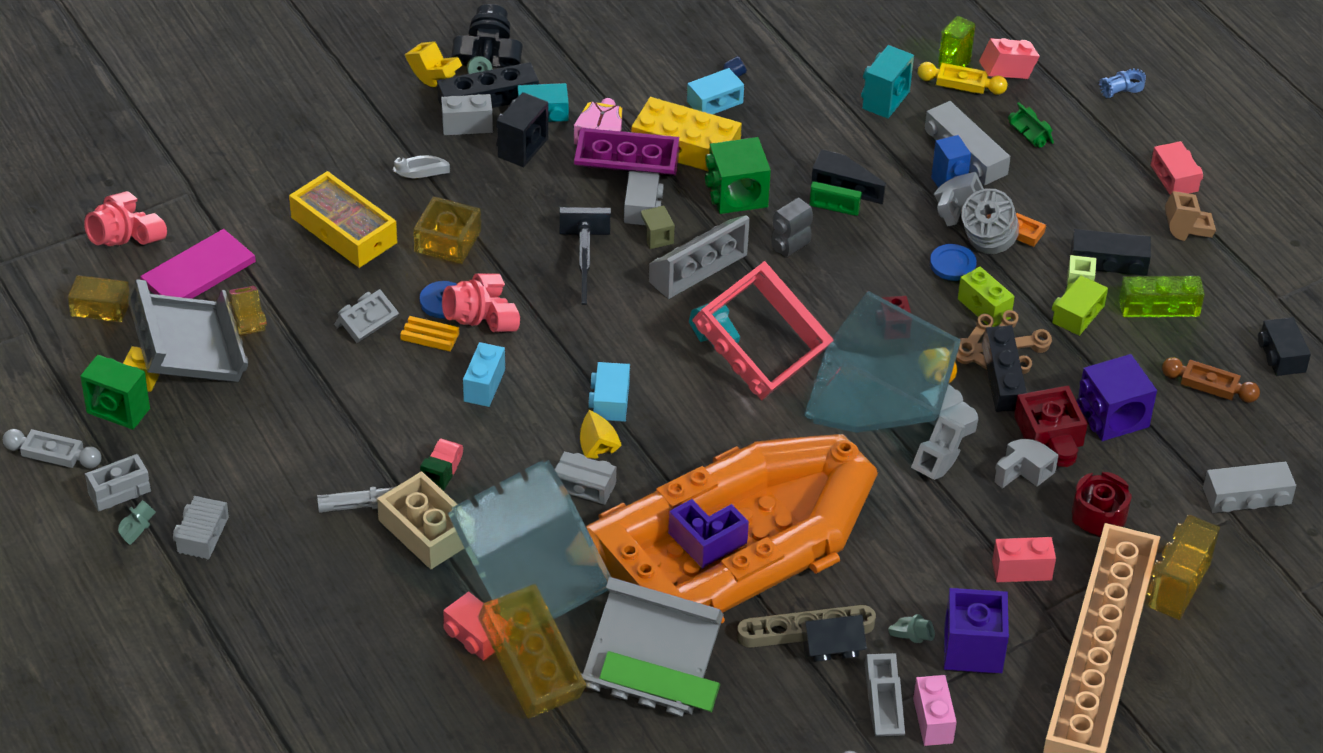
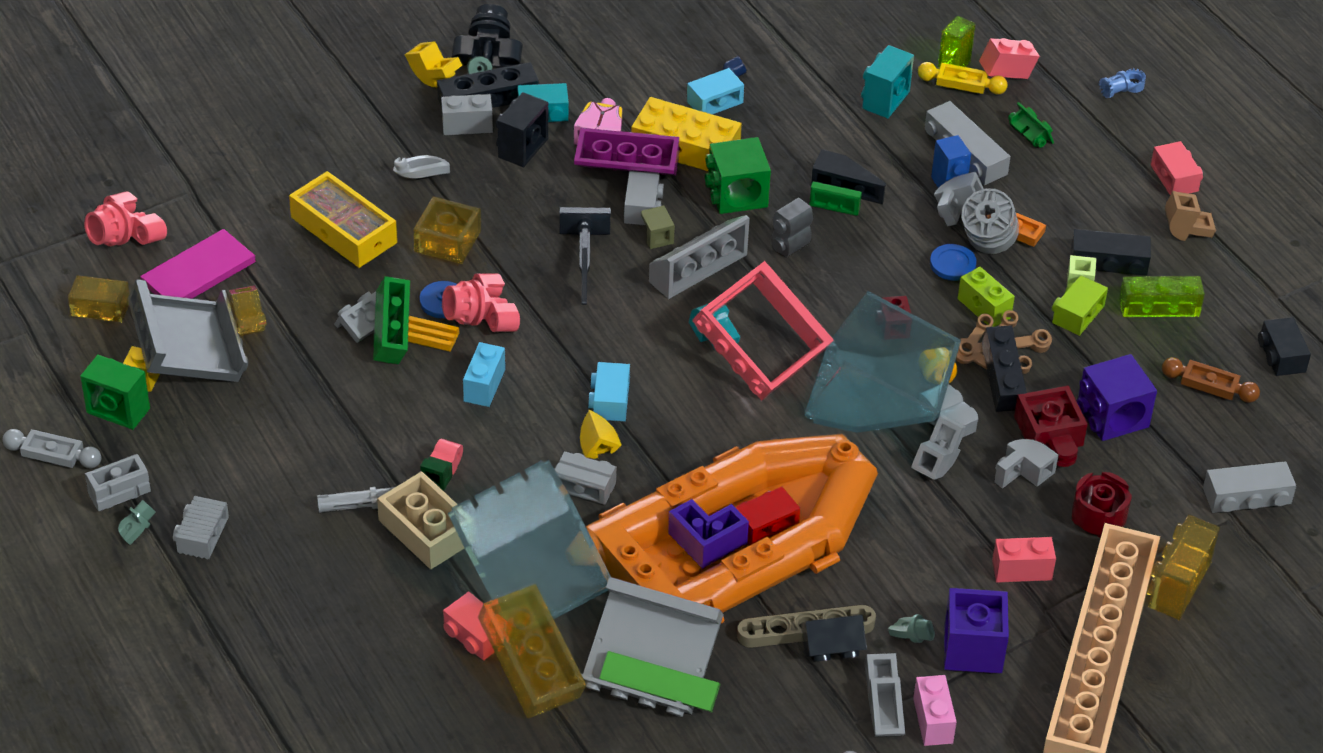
none -> green brick [373,276,410,364]
none -> red brick [735,486,800,545]

